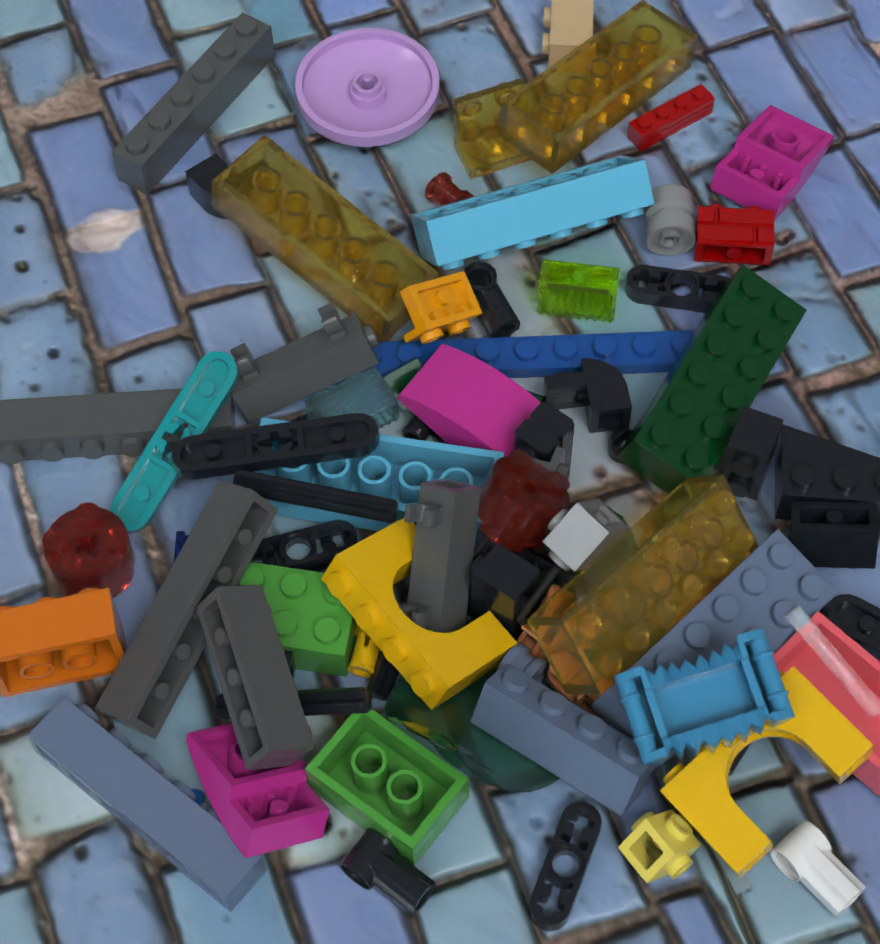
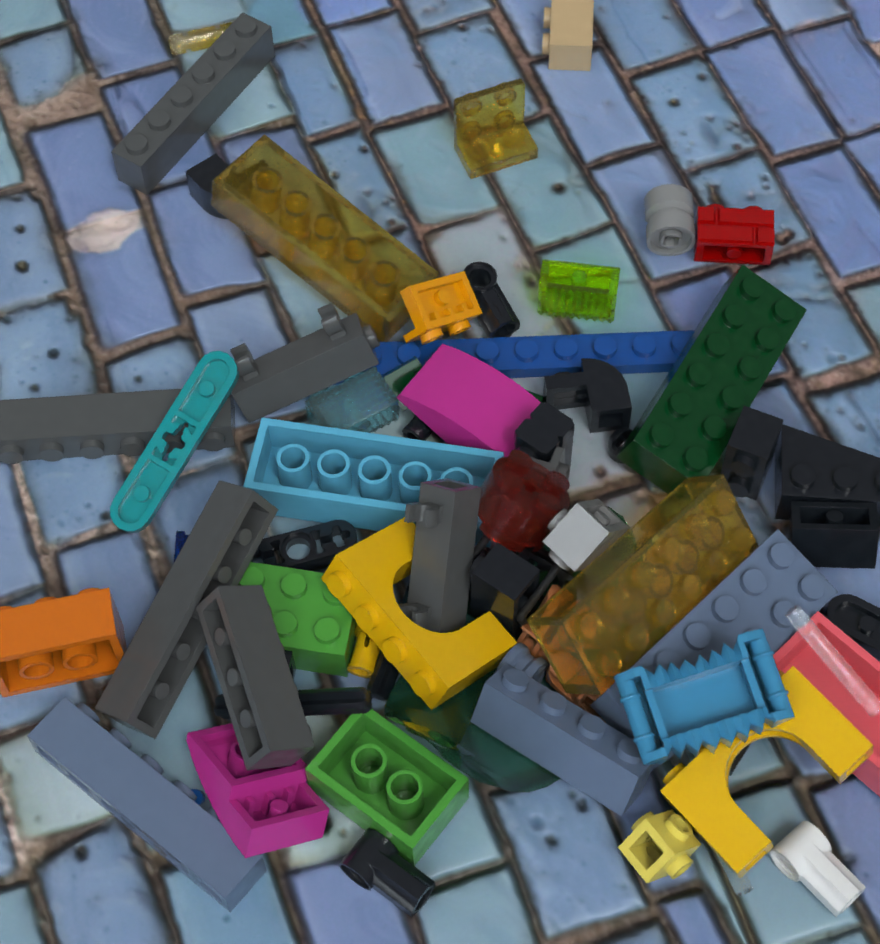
clear red brick [42,502,135,598] -> none
black piece [171,413,380,479] -> none
black axle [233,469,398,523] -> none
lavender dish [295,28,440,147] -> none
medium azure brick [410,155,655,270] -> none
clear red bush [425,172,473,206] -> none
clear yellow brick [497,0,698,174] -> none
black beam [529,802,602,931] -> none
black beam [625,265,729,313] -> none
red piece [627,84,715,152] -> none
dark pink slope [709,105,834,221] -> none
none -> clear yellow axle [168,21,233,56]

